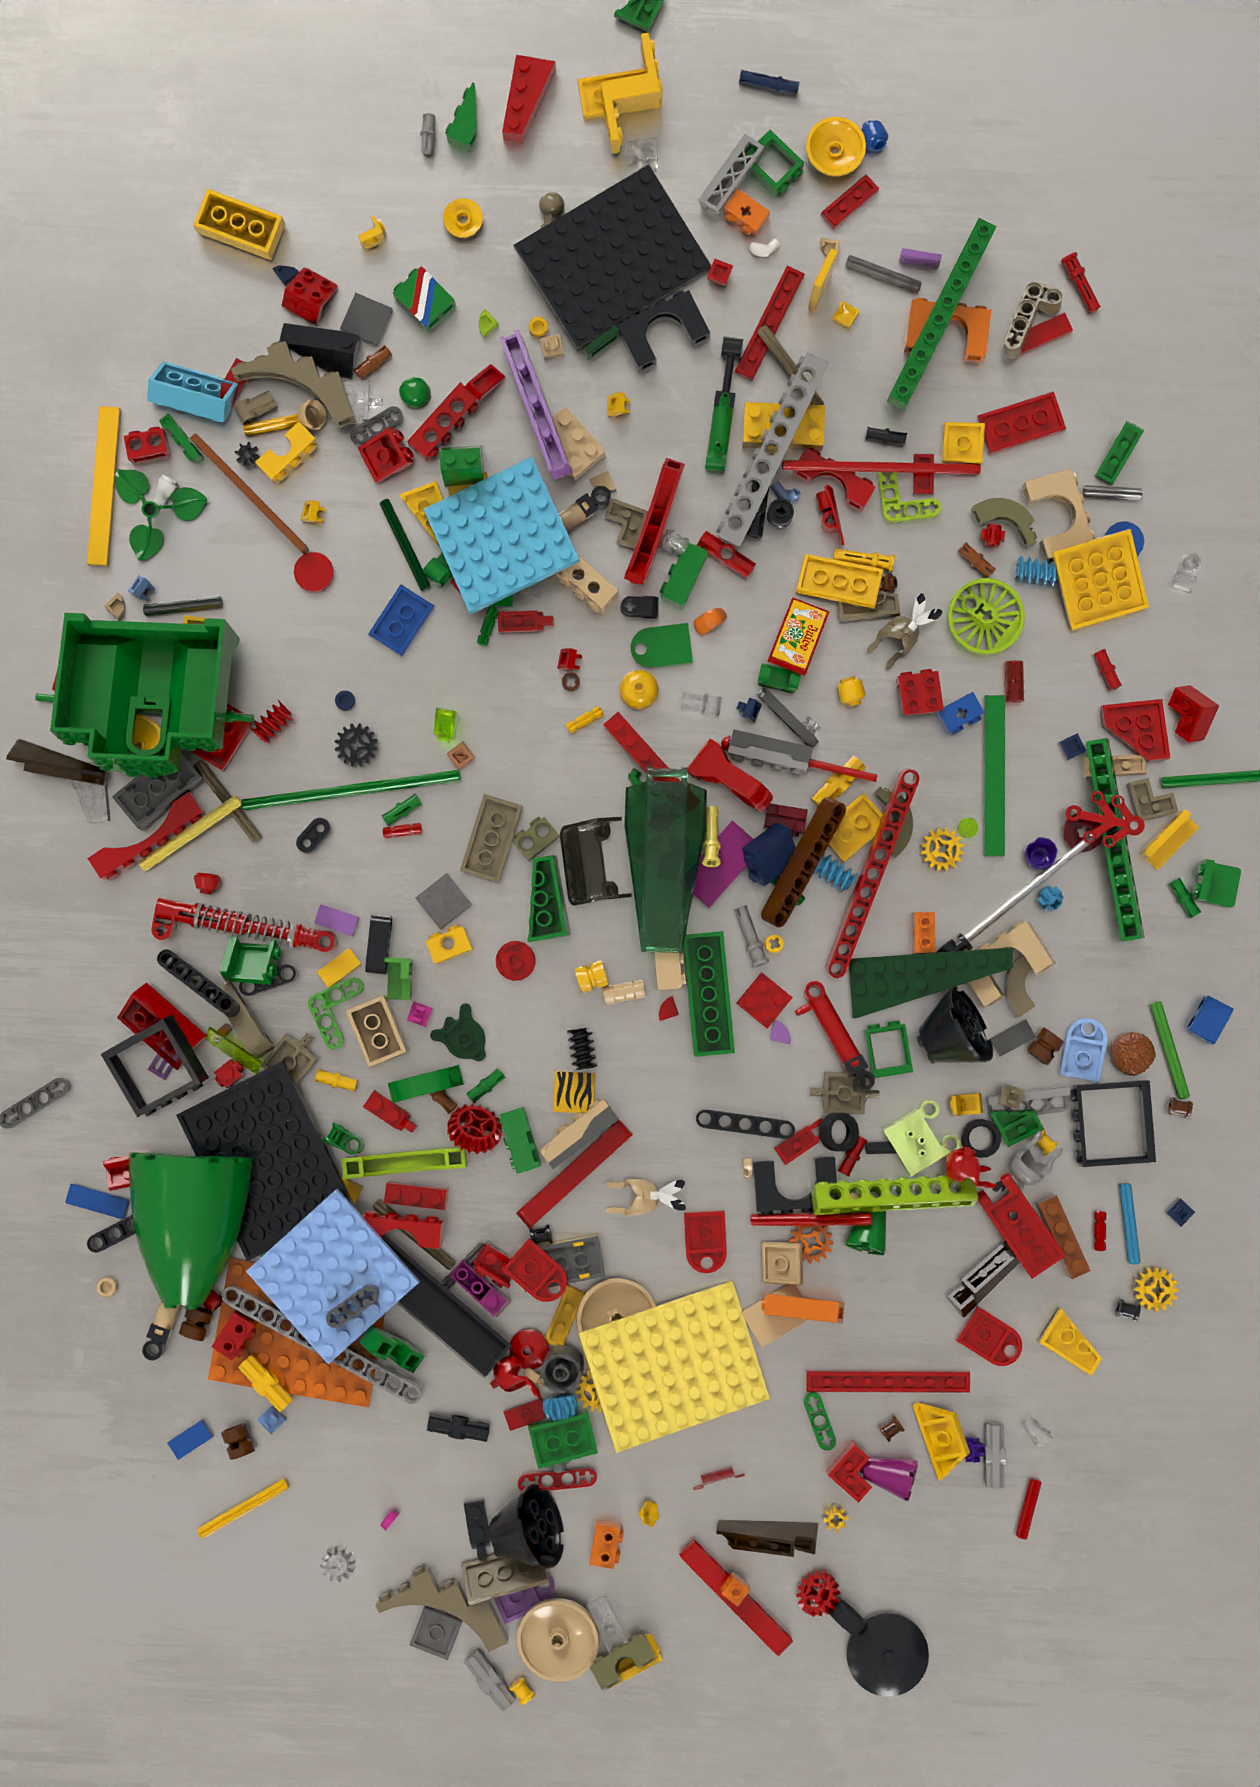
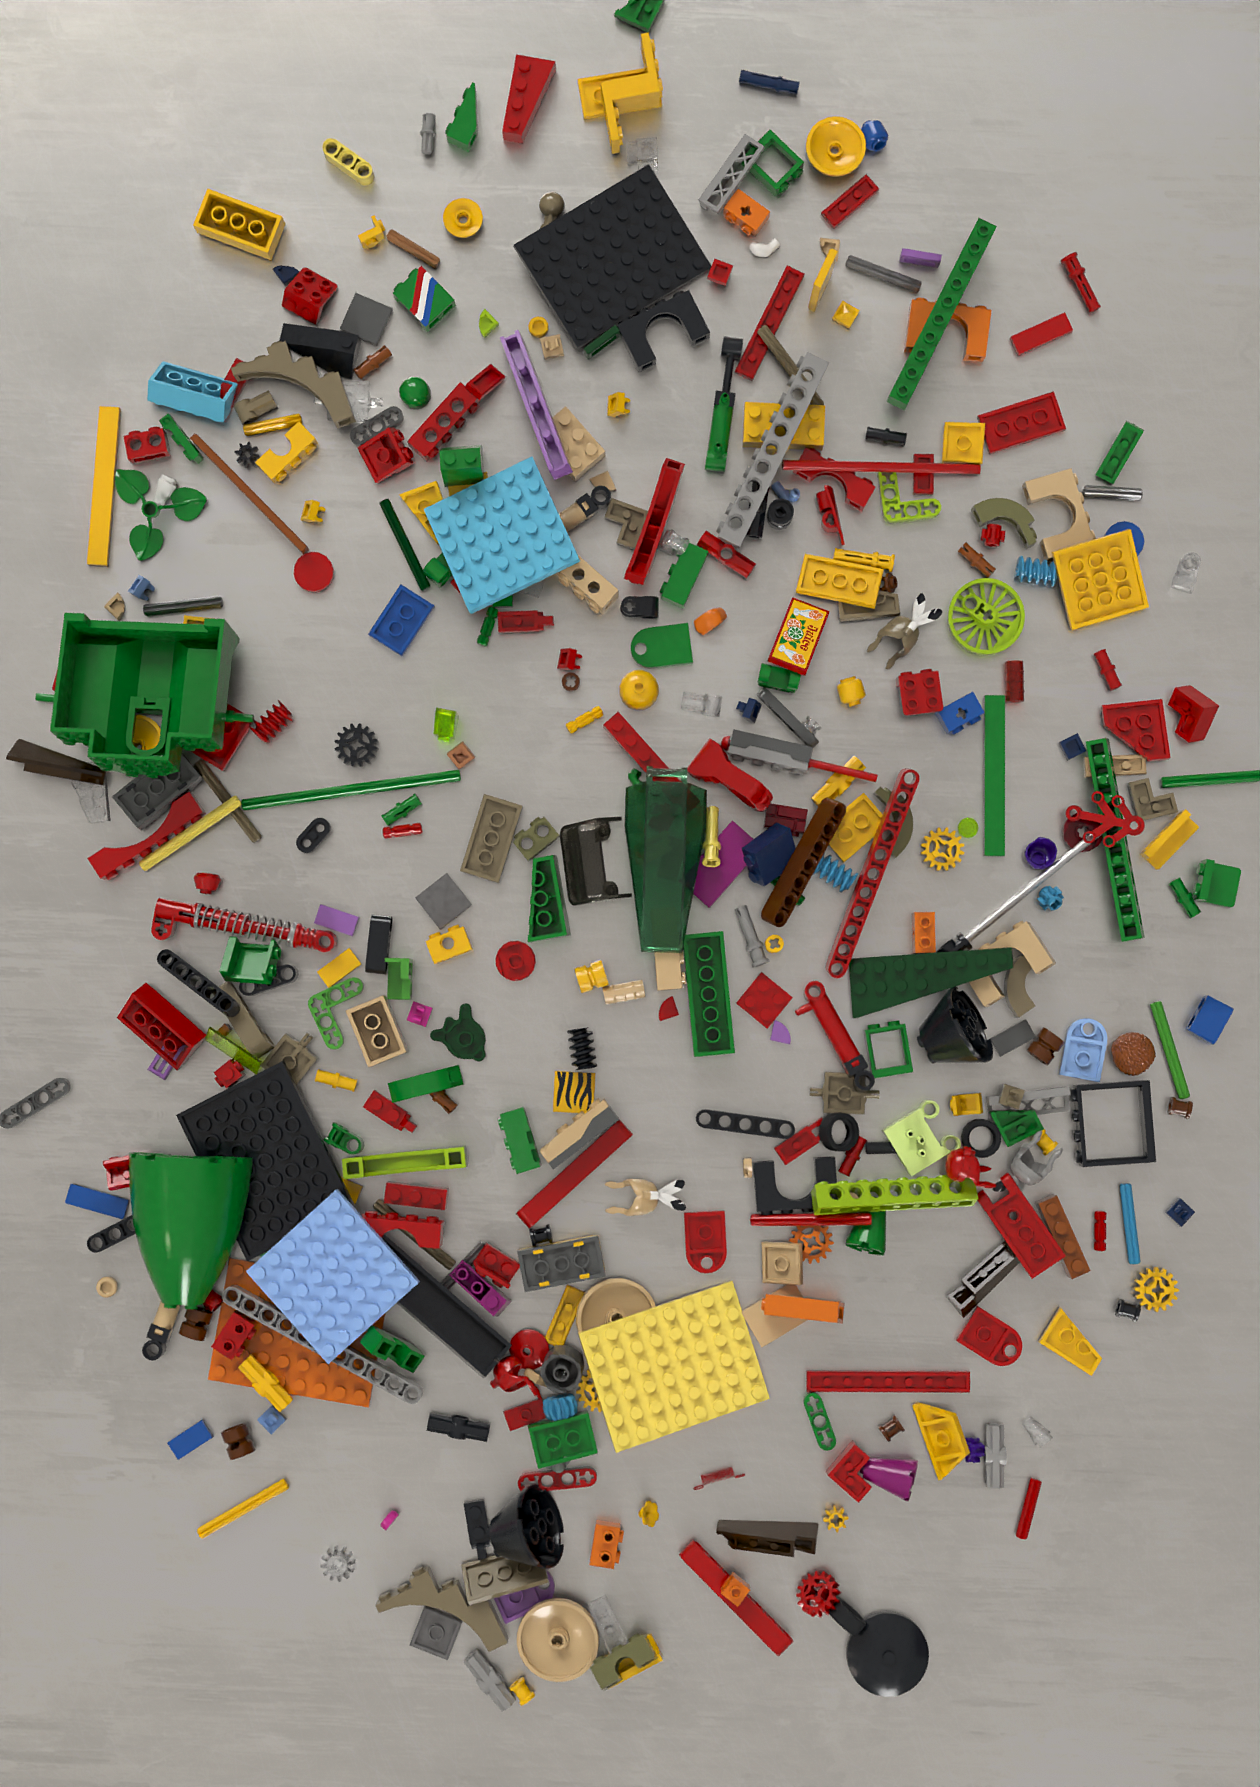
black window [100,1014,209,1117] -> none
tan hair [297,399,327,430] -> none
dark grey beam [326,1284,380,1328] -> none
dark blue tile [335,690,356,711] -> none
red gear [447,1103,502,1155] -> none
green pin [466,1068,506,1103] -> none
red tile [502,1238,567,1302] -> none
dark tan beam [1003,282,1063,359] -> none
none -> light yellow beam [322,138,374,185]
none -> medium nougat axle [386,229,440,268]

